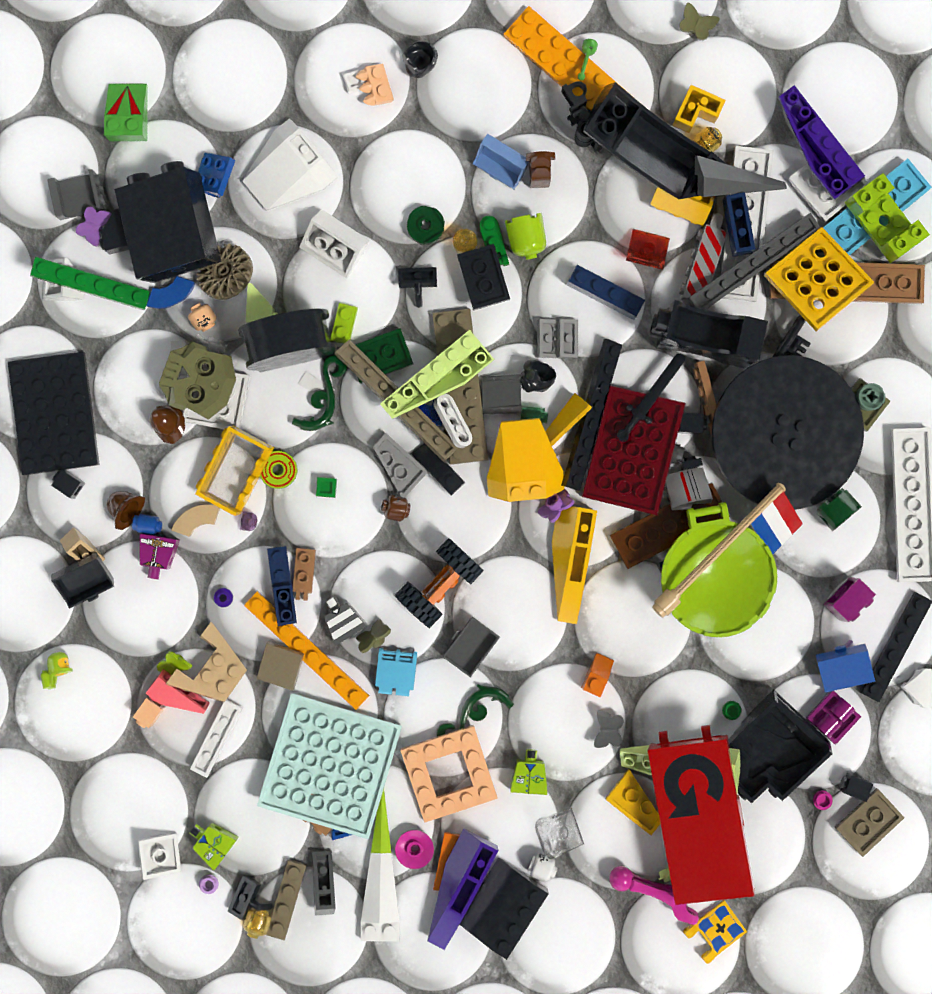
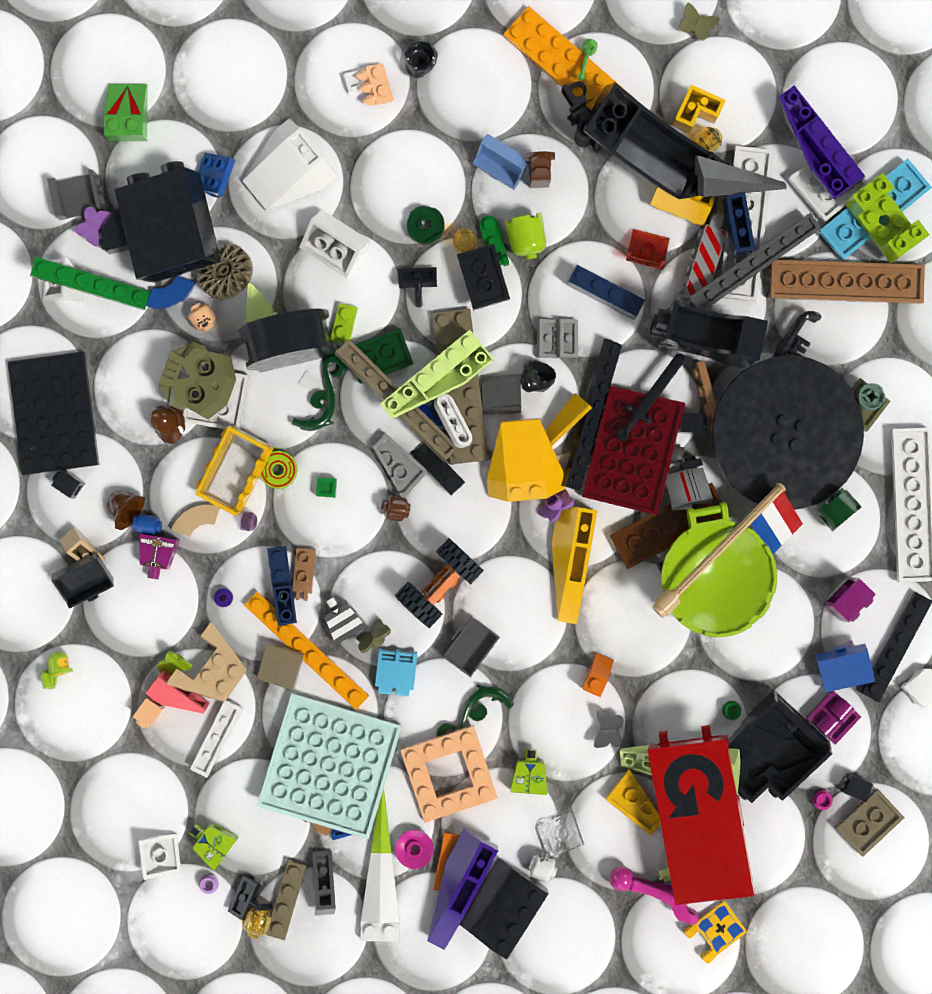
clear green brick [520,406,549,425] -> none
yellow piece [764,227,874,332] -> none

